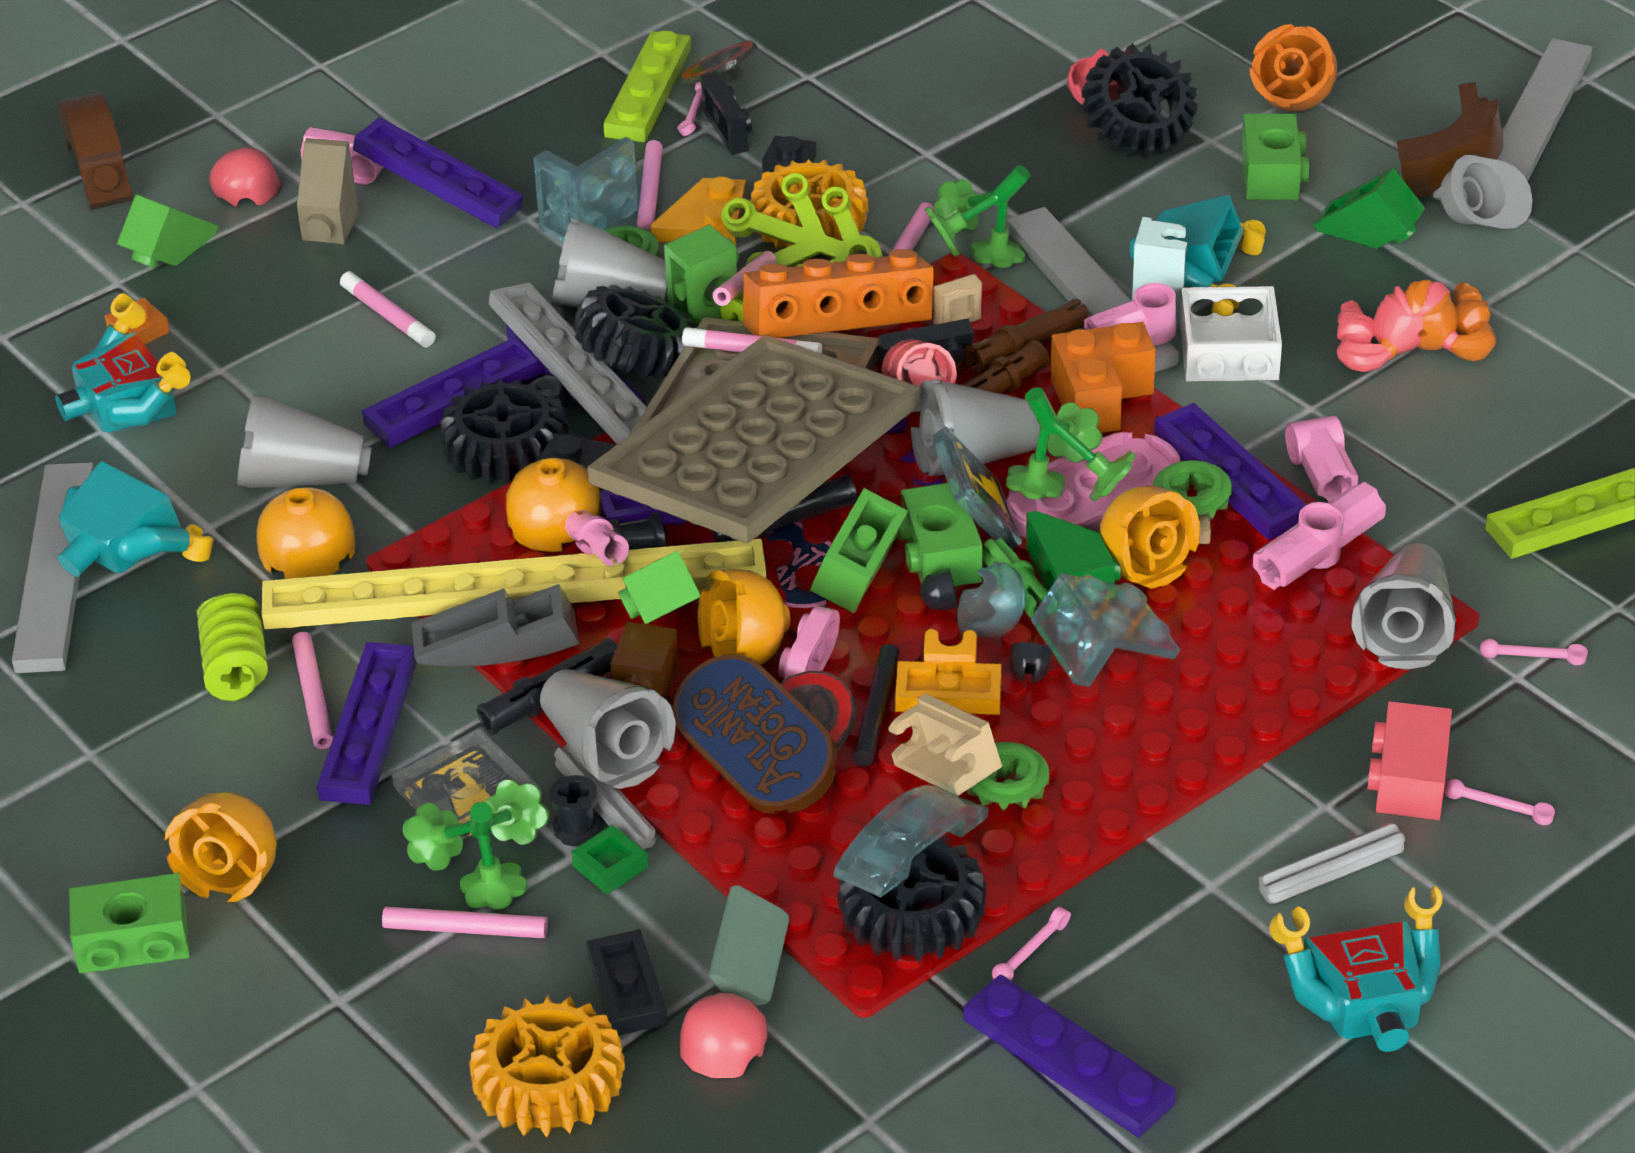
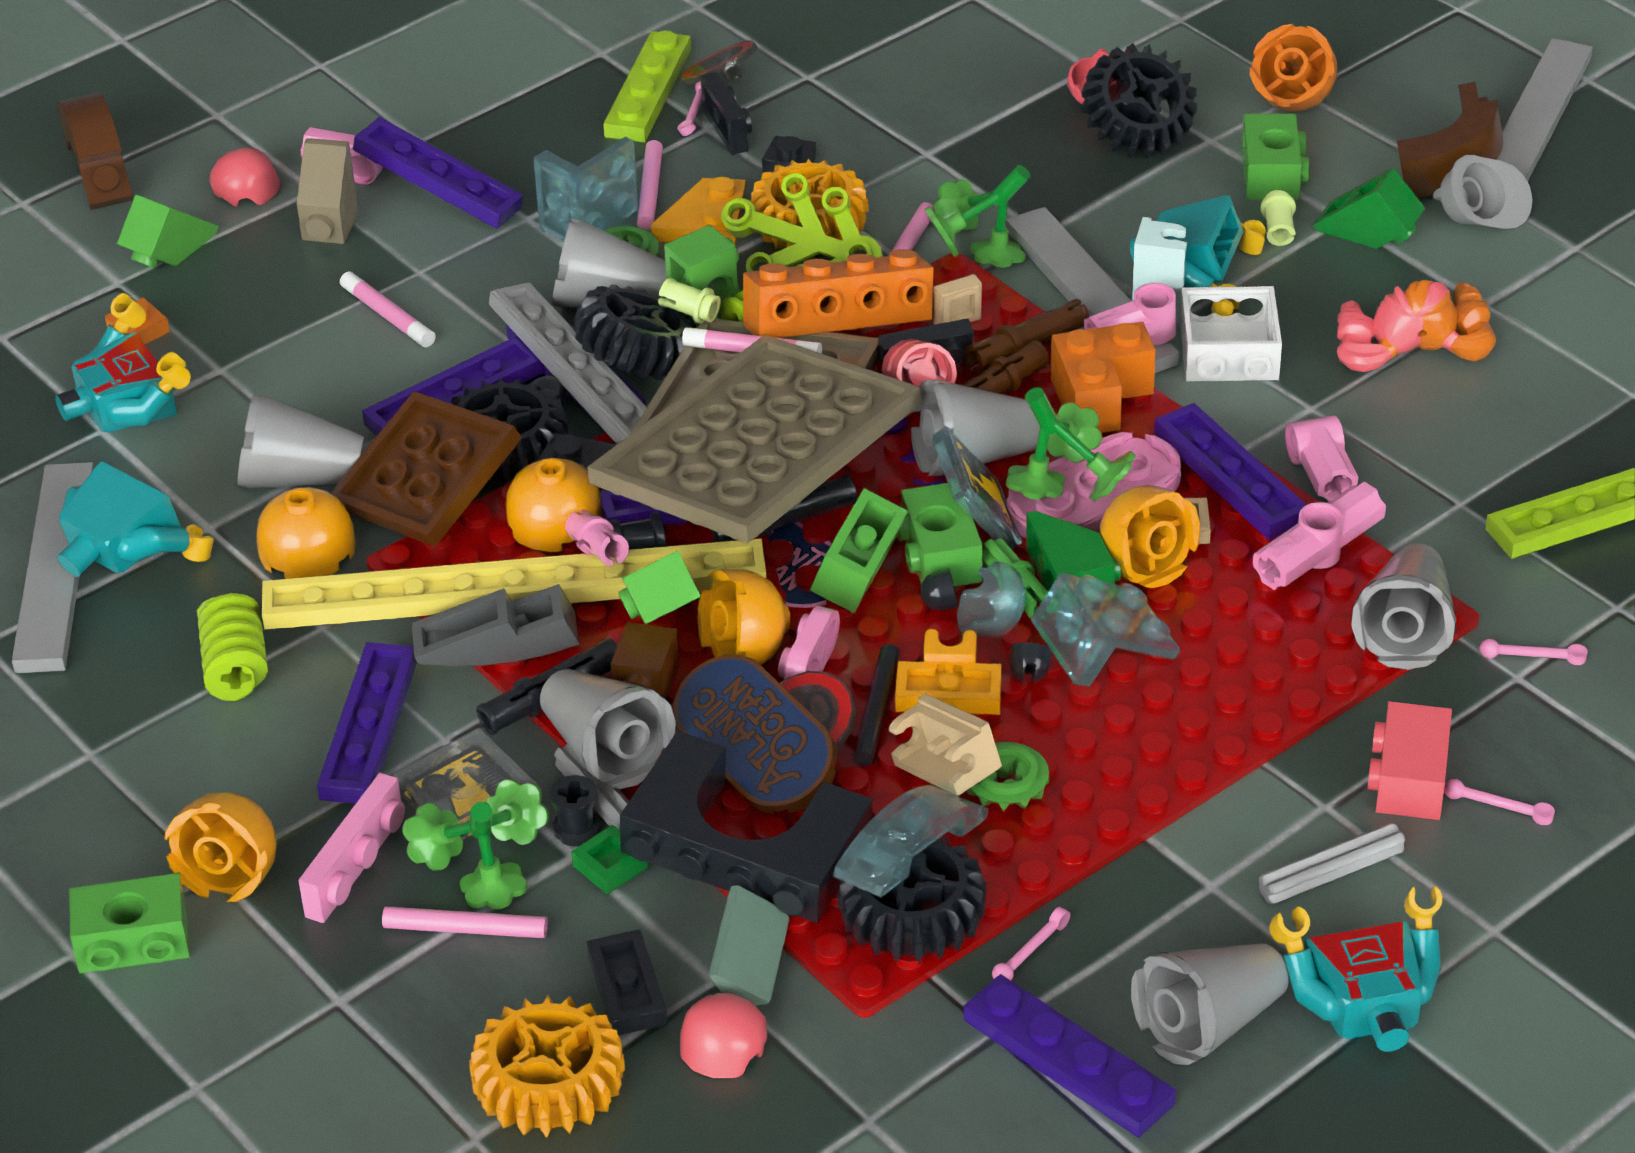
bright pink piece [292,632,333,749] -> none
bright pink piece [713,251,776,306] -> none
bright green gear [1153,460,1232,519] -> none
none -> bright pink plate [298,772,405,923]
none -> reddish brown plate [330,391,522,547]
none -> black arch [620,731,873,923]
none -> yellowish green pin [658,278,721,324]
none -> light grey cone [1131,943,1289,1065]
none -> yellowish green pin [1260,190,1296,246]

